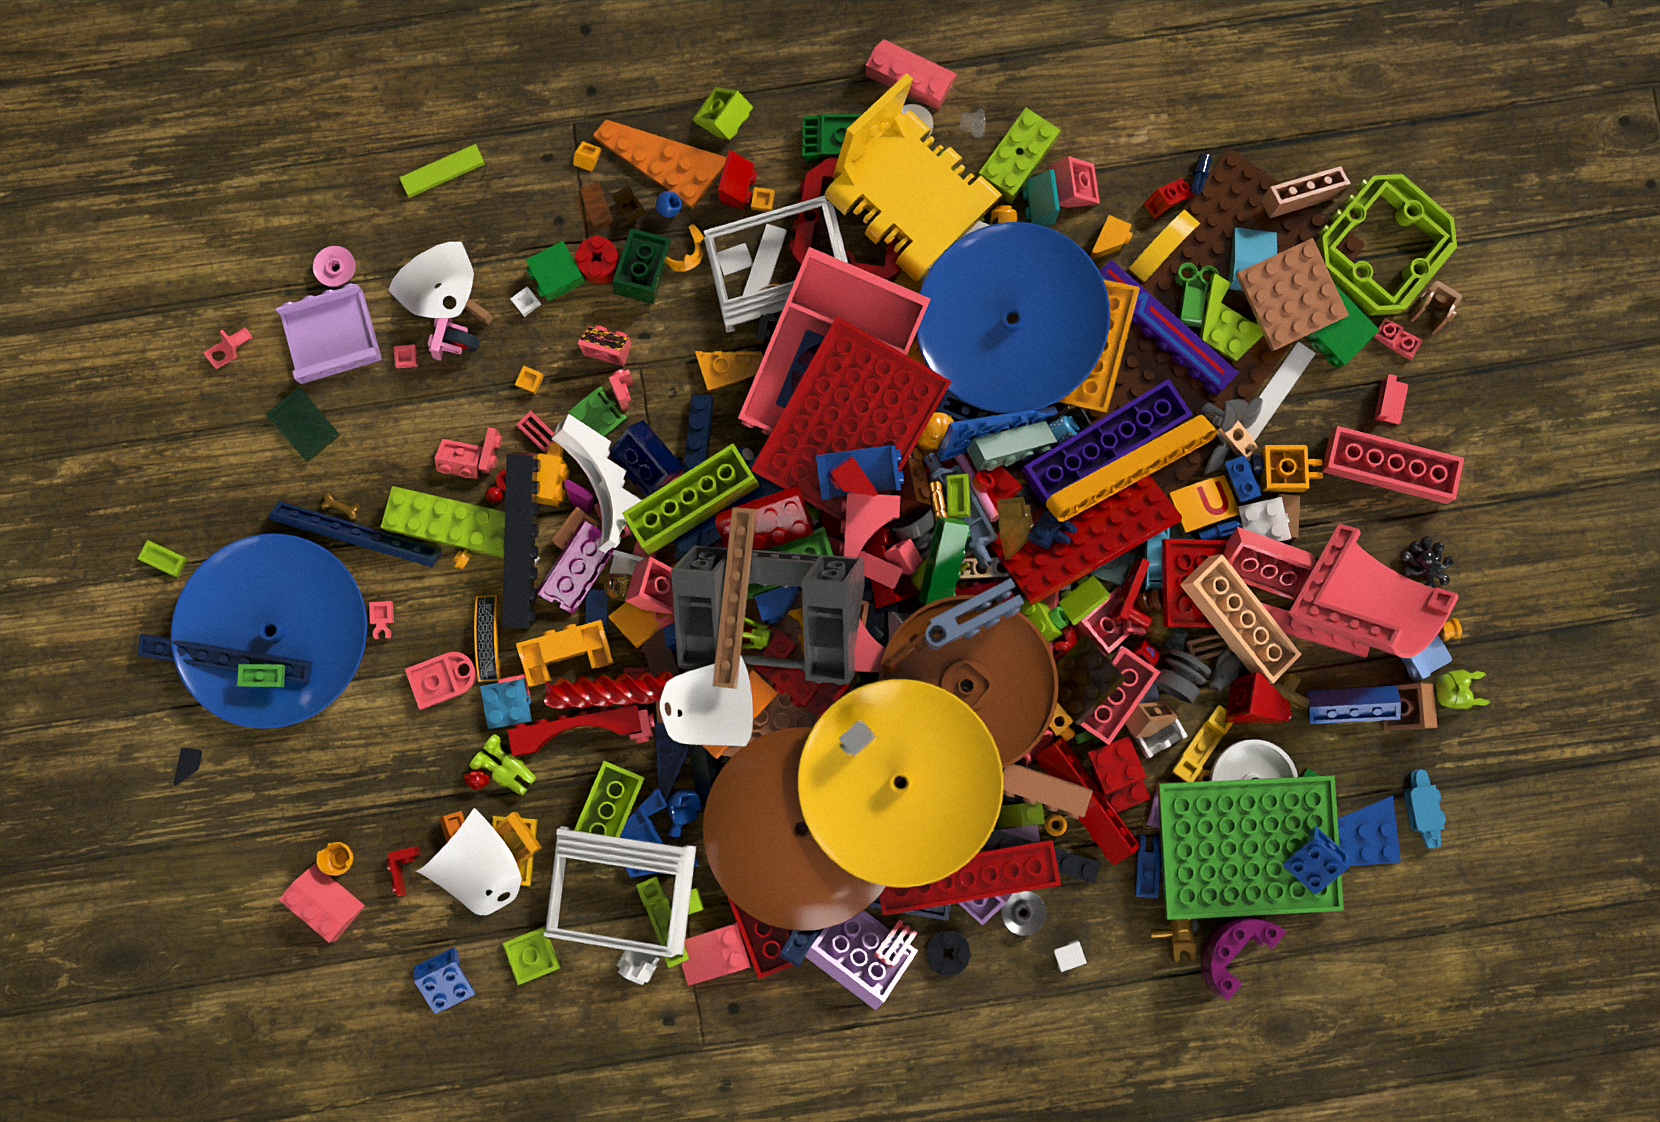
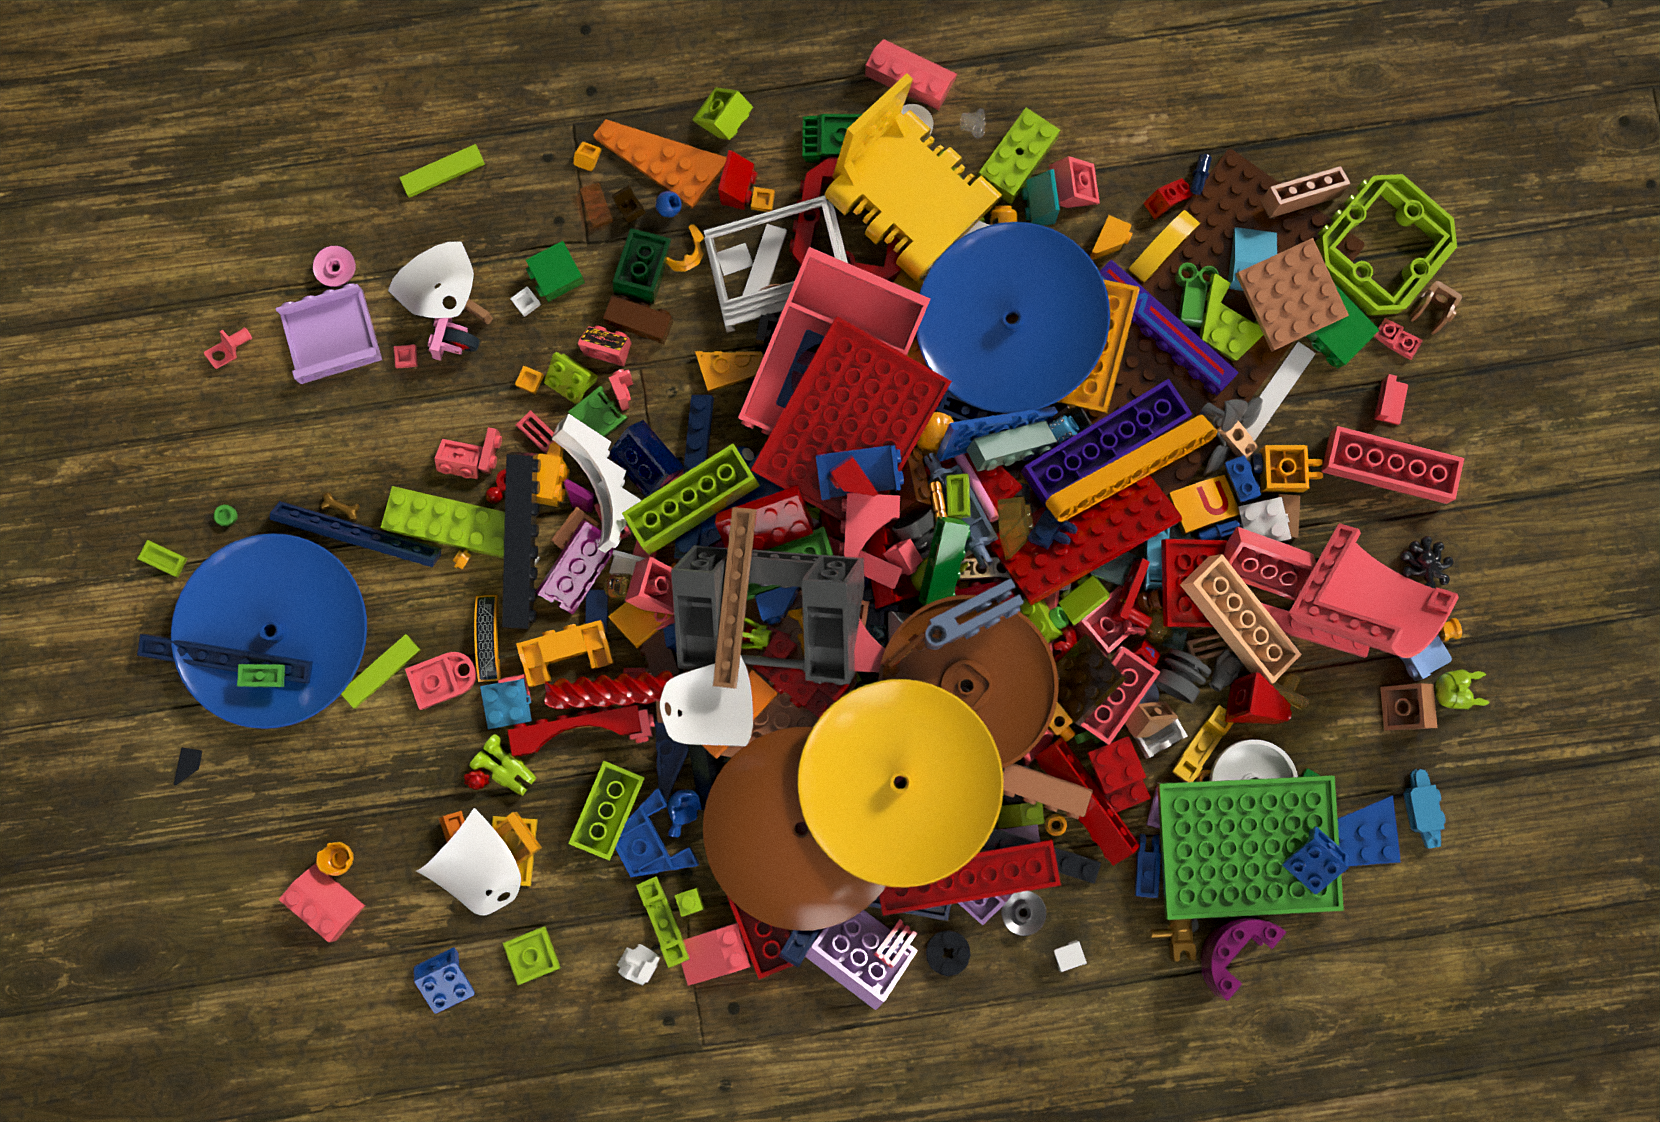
clear green tile [266,387,340,462] -> none
coral plate [369,601,394,640] -> none
red bracket [386,846,421,897] -> none
white piece [544,826,696,957] -> none
red brick [575,235,620,284] -> none
light grey brick [839,720,877,756] -> none
red tile [972,471,995,493] -> none
blue panel [1307,686,1401,724] -> none
none -> bright green tile [214,505,238,527]
none -> lime tile [341,634,421,709]
none -> lime bracket [544,352,598,405]
none -> reddish brown brick [603,295,673,345]

